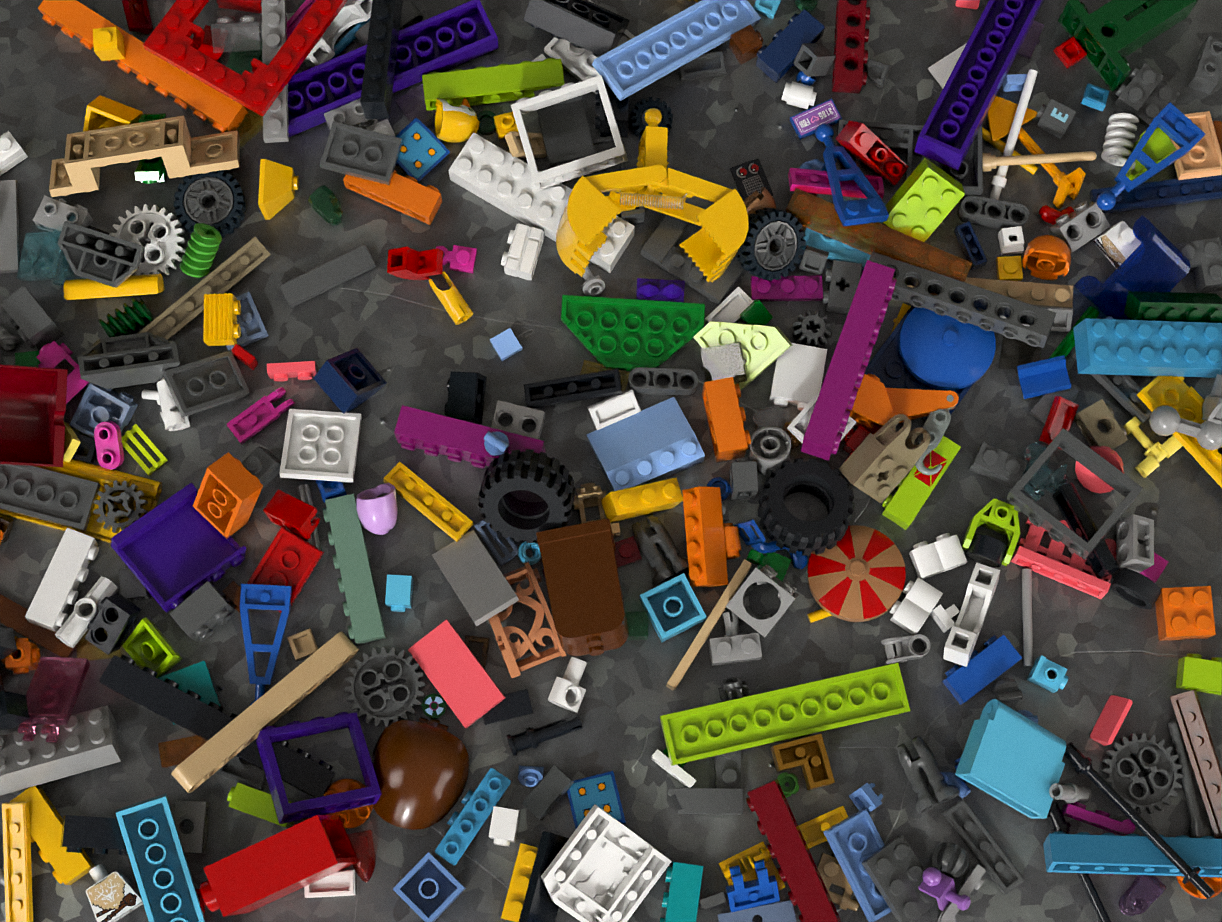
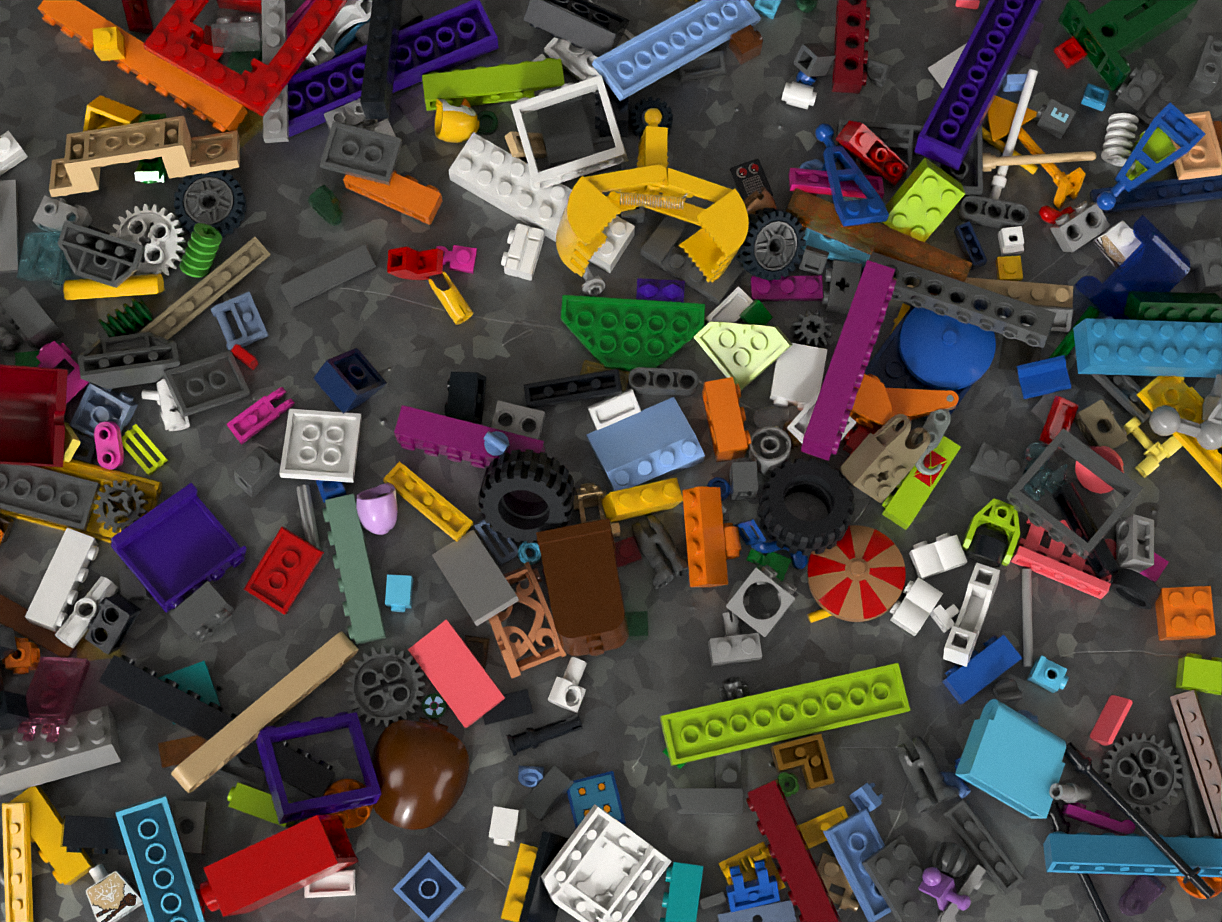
lime slope [122,617,183,678] -> none
orange brick [193,452,263,539] -> none
yellow brick [203,293,241,346] -> none
reddish brown piece [222,581,251,613] -> none
blue plate [240,584,292,705] -> none
yellow slope [258,159,299,220] -> none
red hinge [263,489,320,540] -> none
coral plate [267,361,318,382] -> none
tan tile [287,628,318,661] -> none
clear red plate [347,830,376,883] -> none
dark azure slope [395,118,450,182] -> none
dark azure bracket [435,768,511,865] -> none
light blue tile [490,328,522,361] -> none
yellow bracket [494,111,519,140] -> none
medium azure brick [639,573,707,643] -> none
white tile [651,749,697,788] -> none
tan tile [666,559,752,690] -> none
clear smoke piece [700,342,747,383] -> none
dark blue brick [756,9,825,83] -> none
tile [789,99,842,140] -> none
light grey piece [881,634,931,665] -> none
orange cylinder [1022,235,1071,280] -> none

